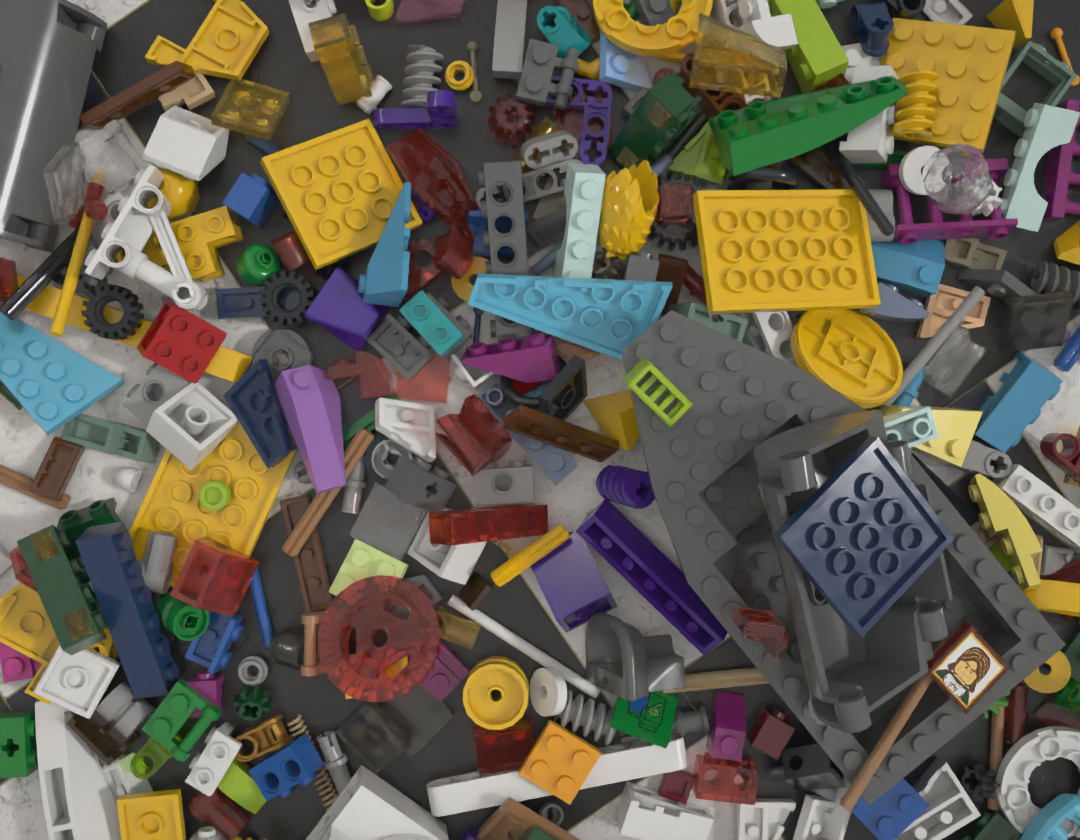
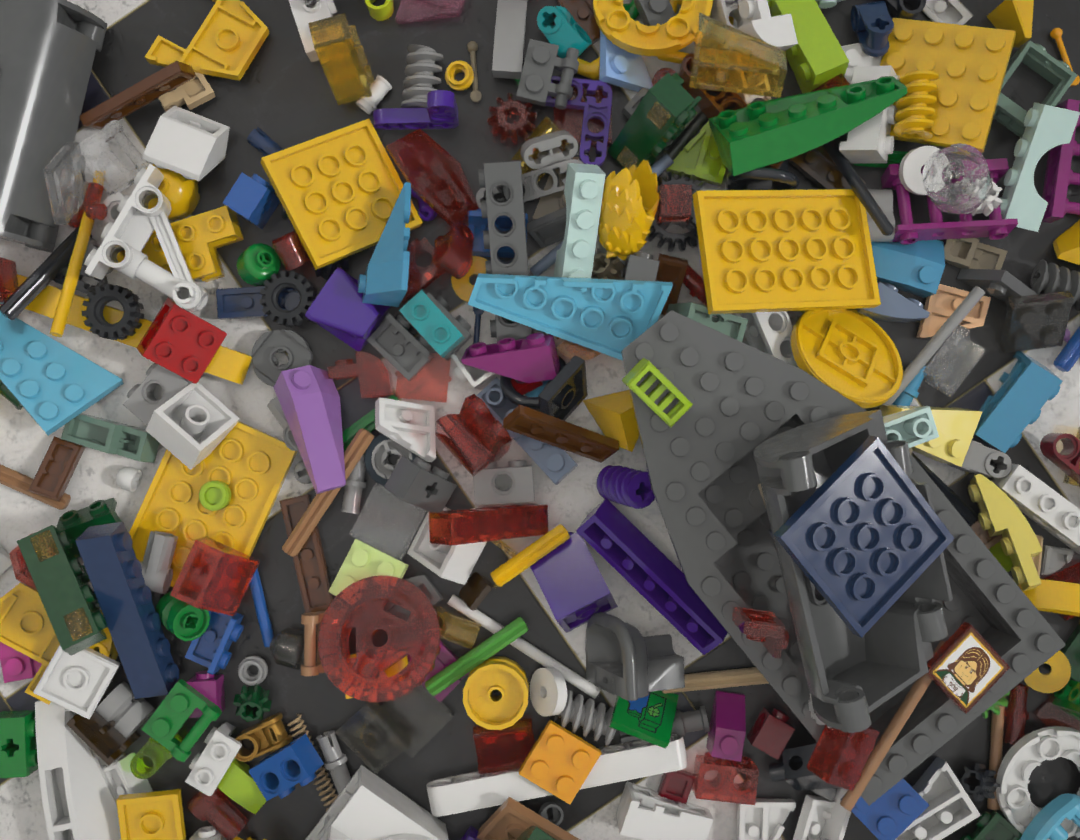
clear yellow plate [211,79,290,141] -> none
dark blue wing [223,359,293,468] -> none
none -> bright green axle [425,617,529,696]
none -> clear red bracket [807,725,880,791]

